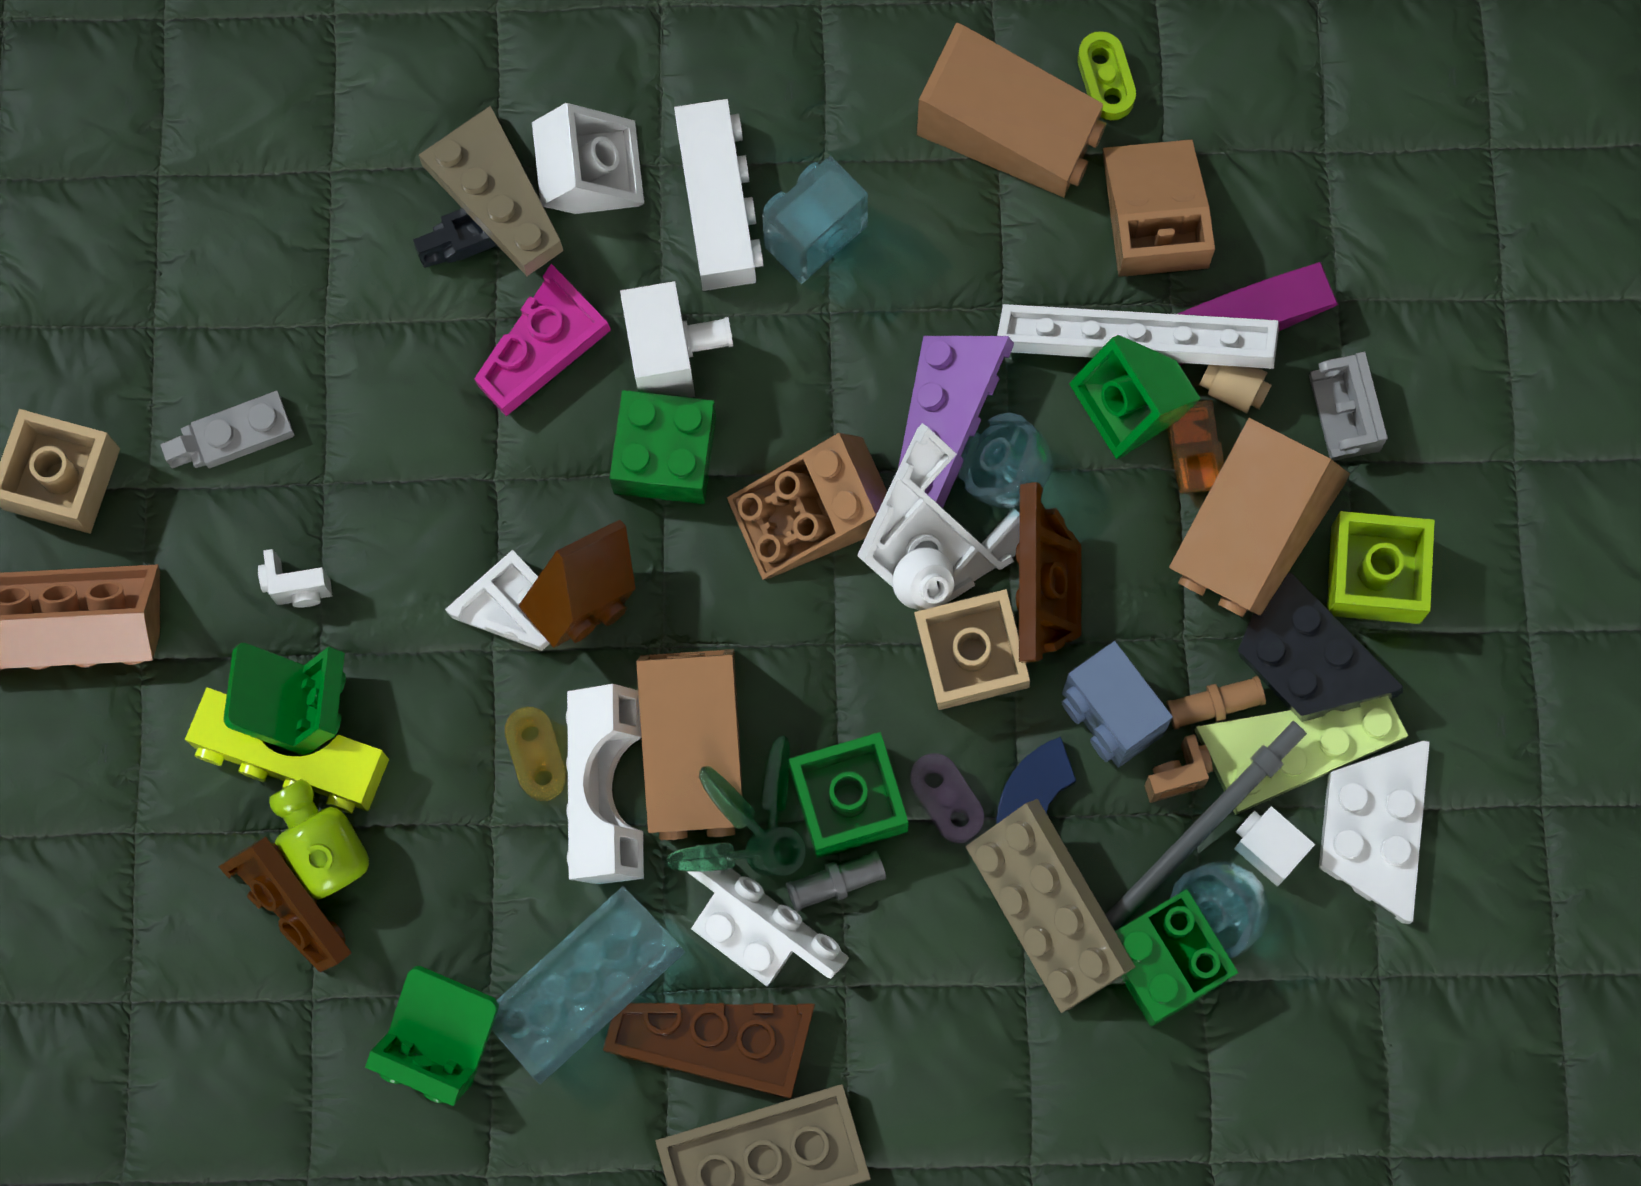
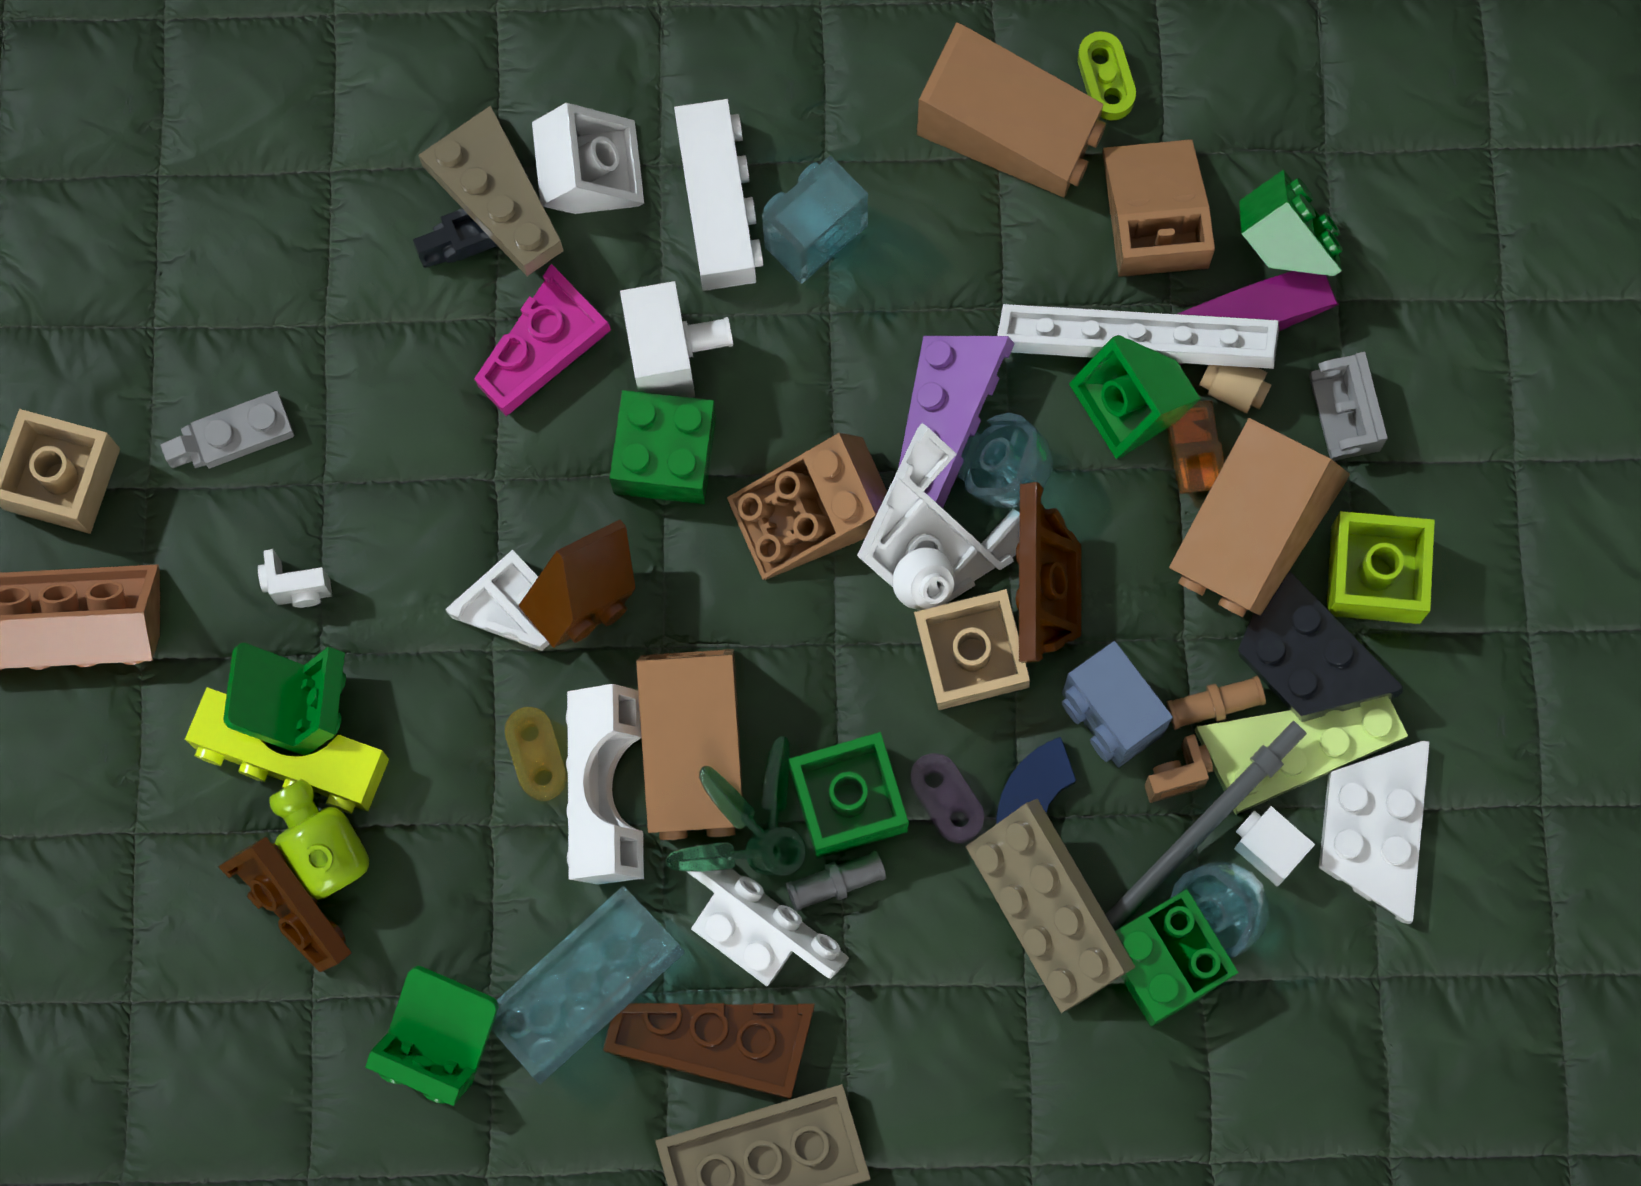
none -> slope [1239,169,1343,276]

